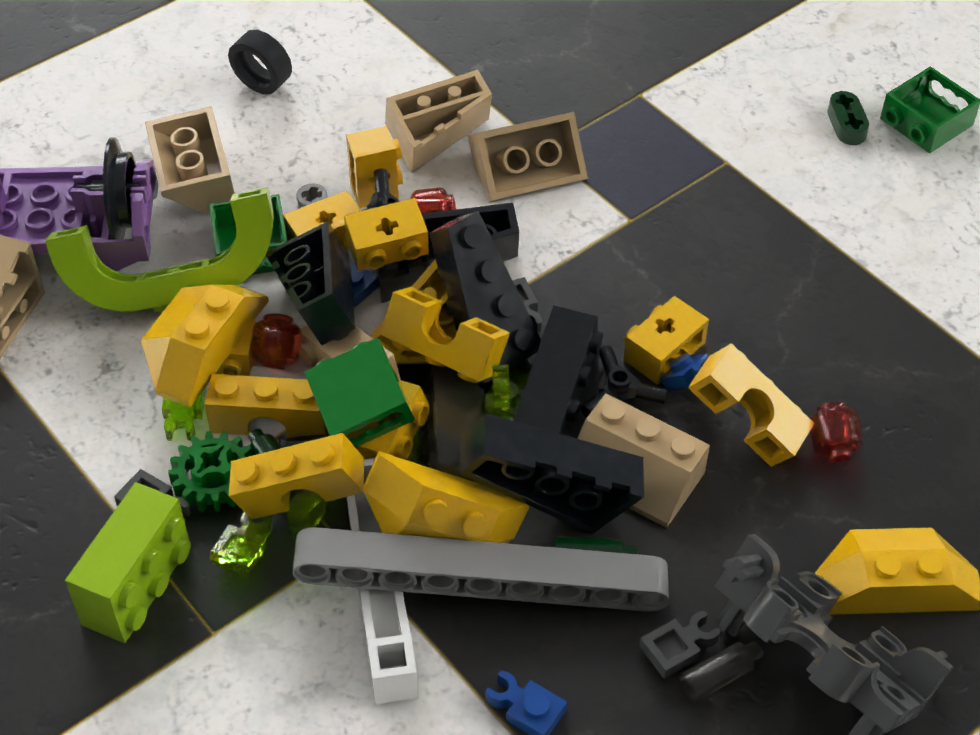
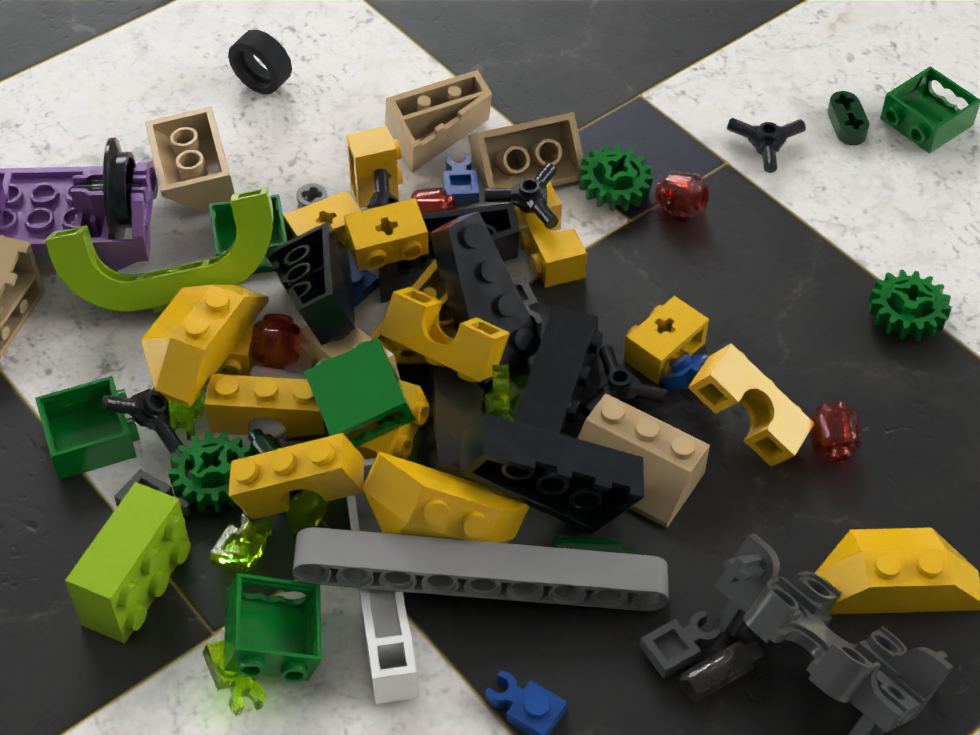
none -> green piece [35,376,140,480]
none -> black piece [101,387,183,454]
none -> clear neon green plate [202,640,266,716]
none -> green piece [224,573,322,682]
none -> blue plate [443,153,479,205]
none -> black piece [485,163,559,229]
none -> yellow arch [514,181,587,288]
none -> green gear [577,145,654,211]
none -> clear red head [655,171,710,219]
none -> black piece [727,118,806,173]
none -> green gear [868,270,952,341]

